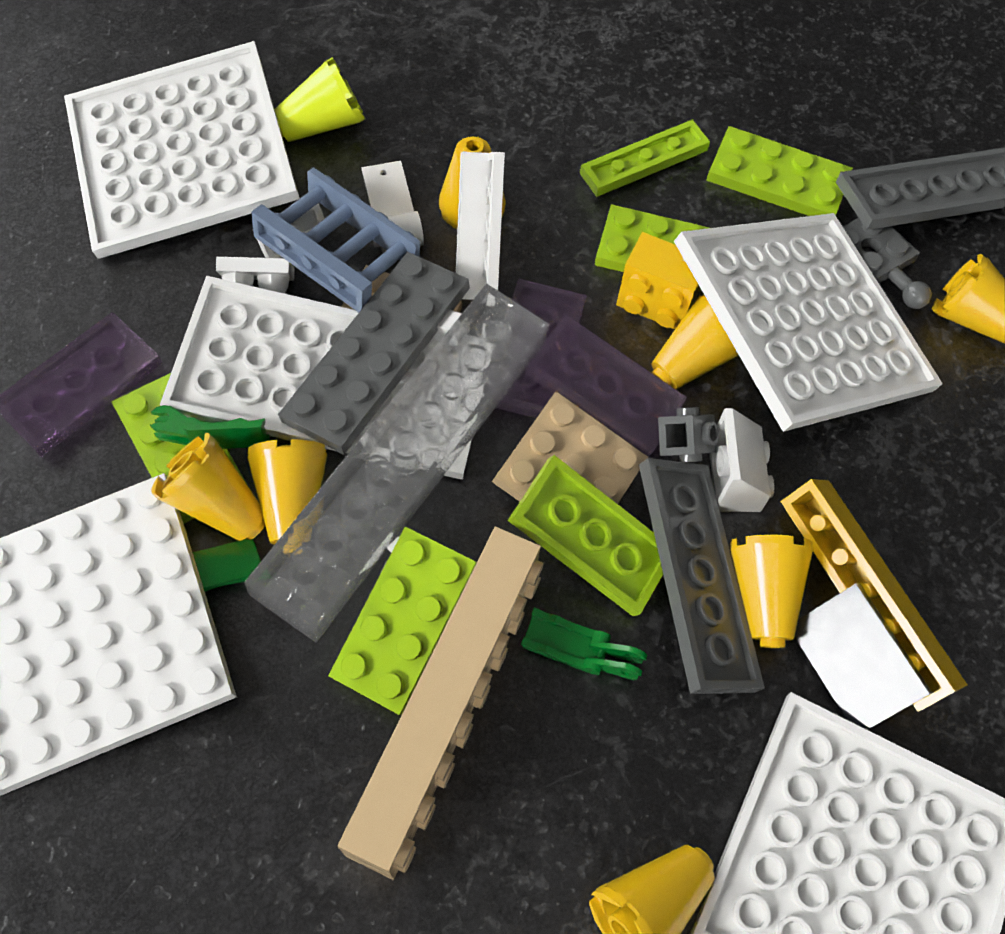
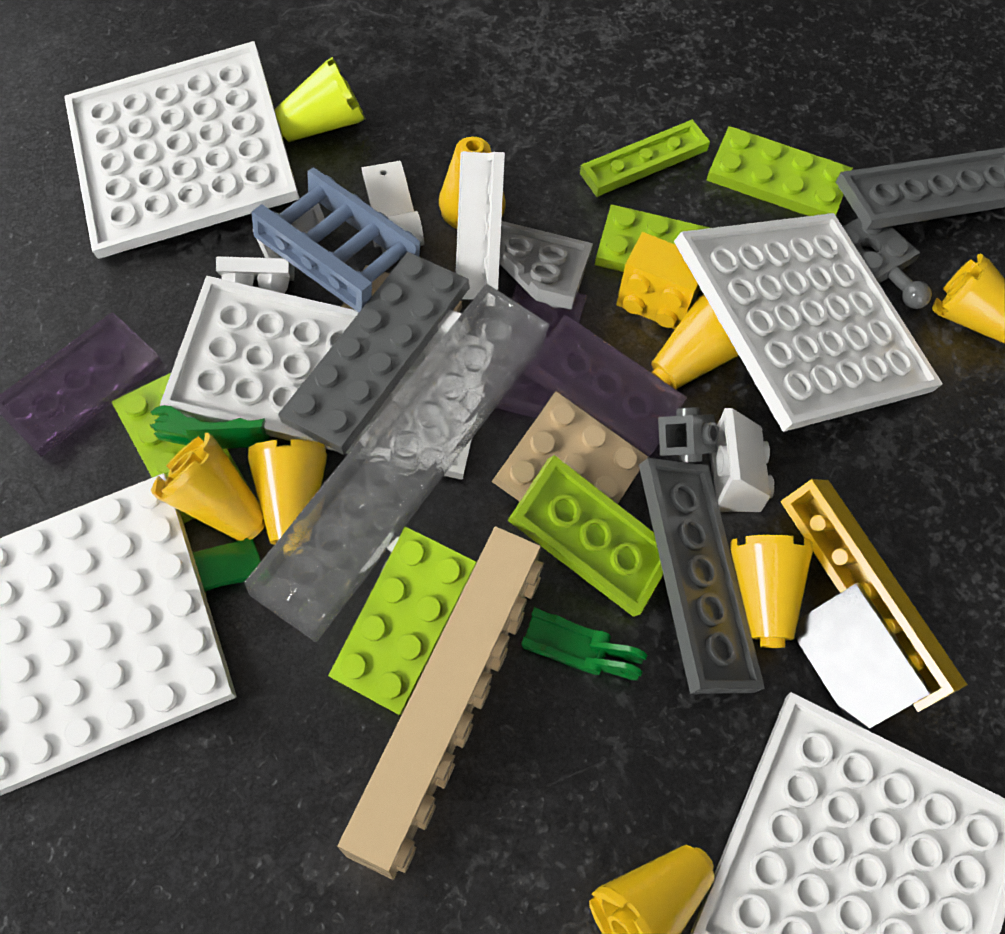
none -> light grey plate [499,221,593,309]

